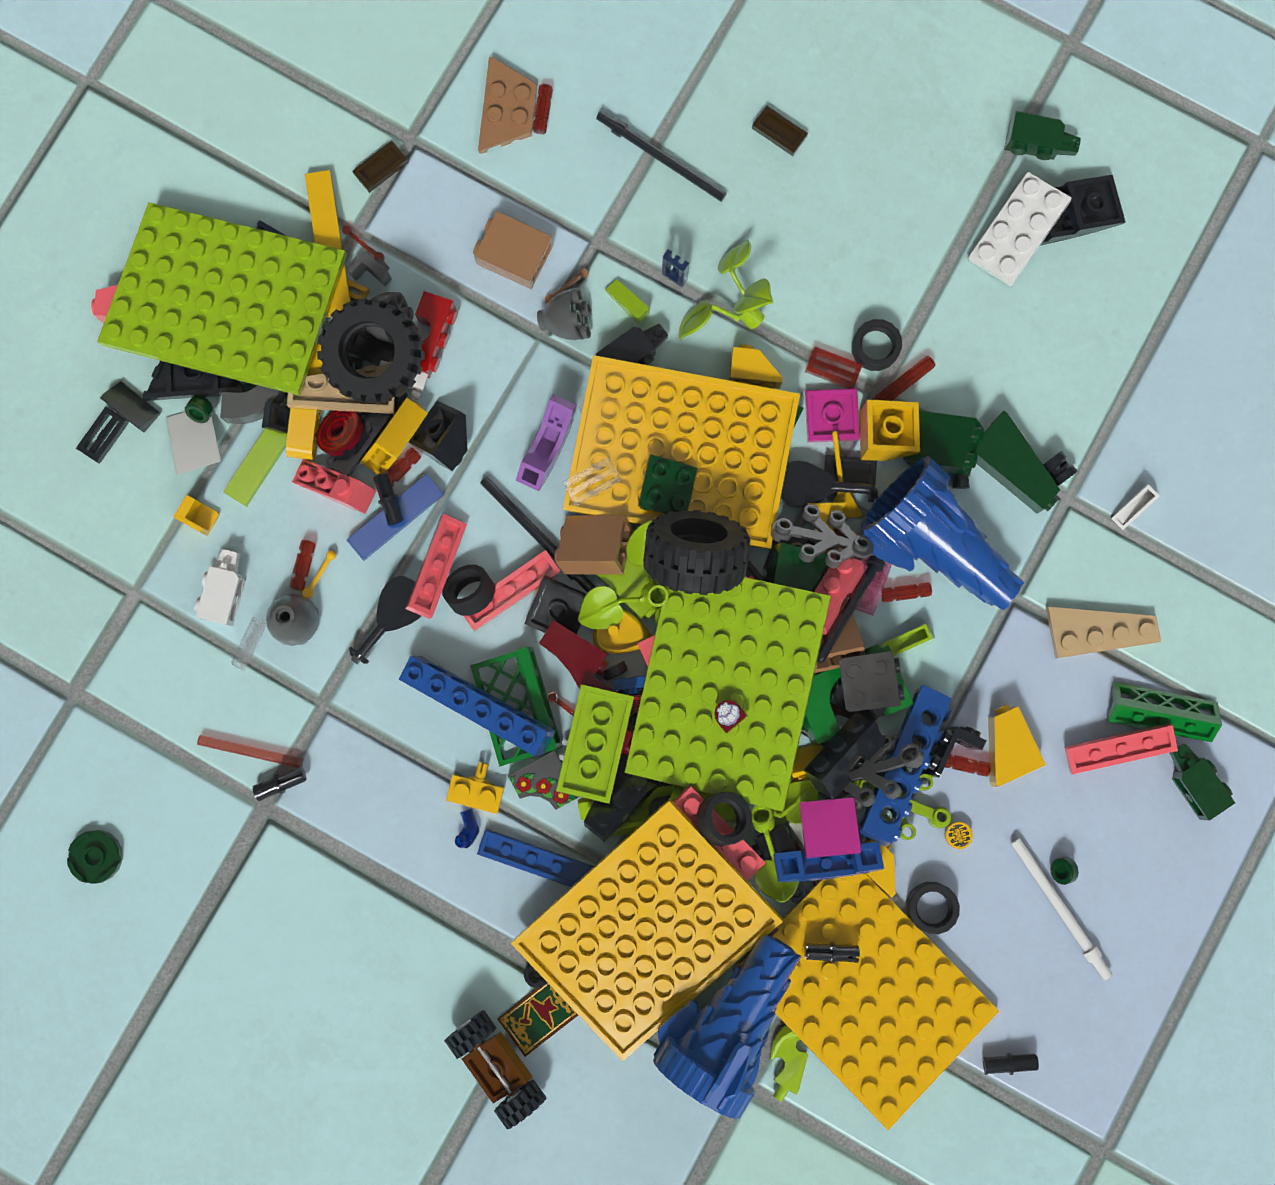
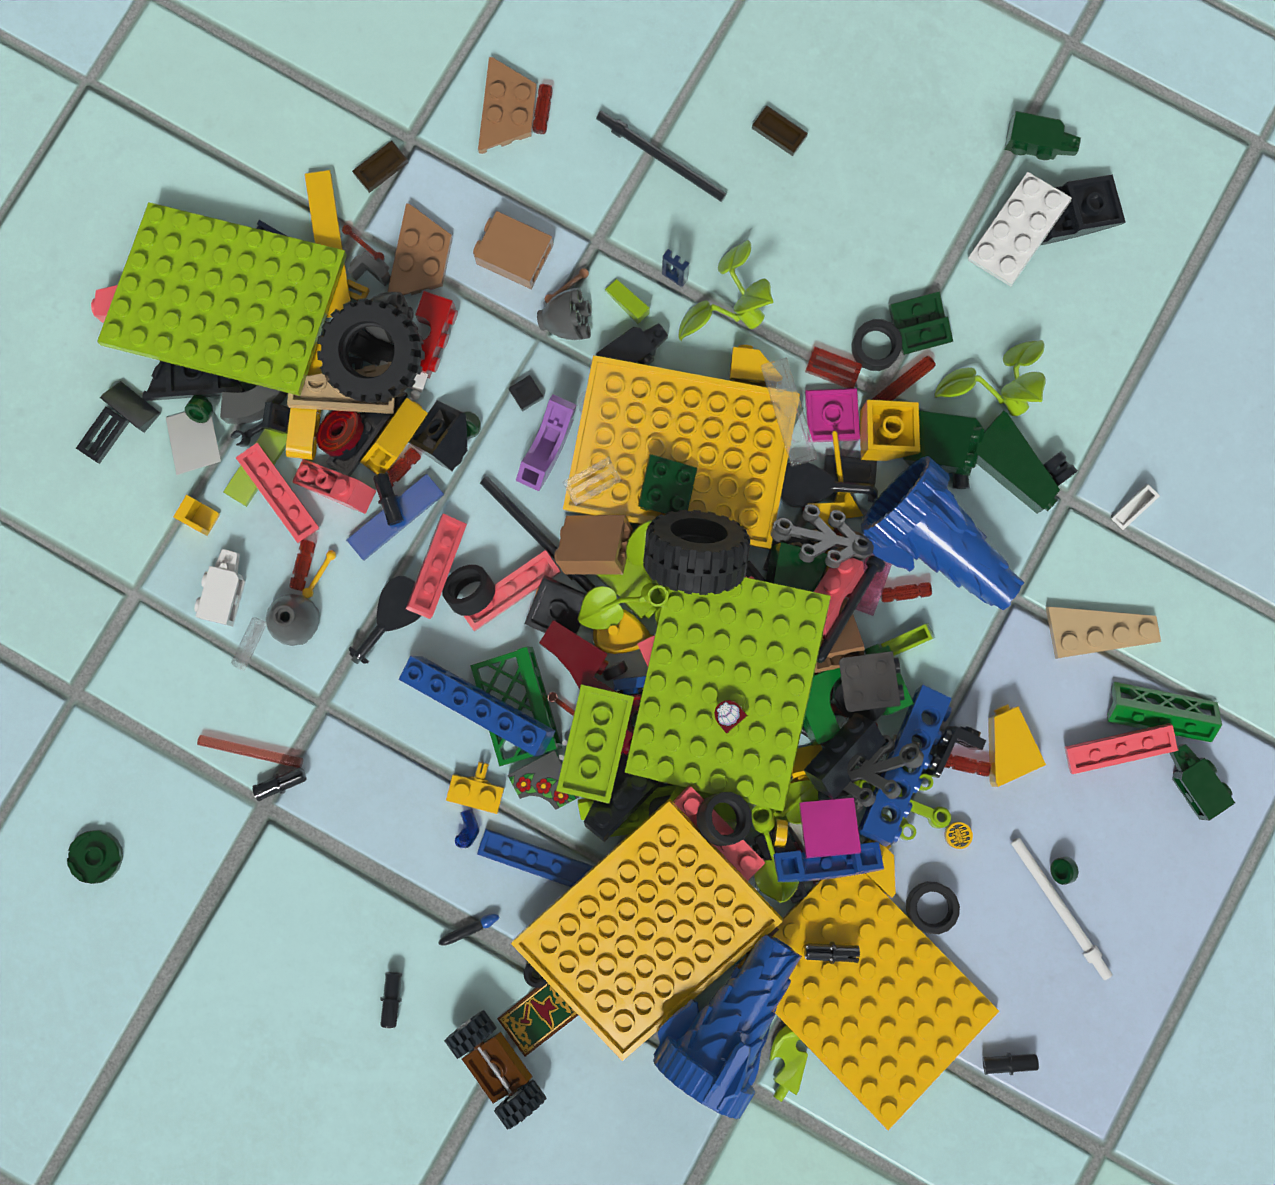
none -> black hand [231,423,264,447]
none -> coral plate [235,443,320,544]
none -> black axle [380,972,402,1028]
none -> medium nougat wing [388,203,453,295]
none -> black piece [438,914,500,946]
none -> dark green tile [463,412,481,439]
none -> black tile [508,375,544,412]
none -> clear tile [761,357,817,467]
none -> yellow tile [773,819,788,848]
none -> dark green slope [888,291,953,355]
none -> lime plant [934,340,1046,416]

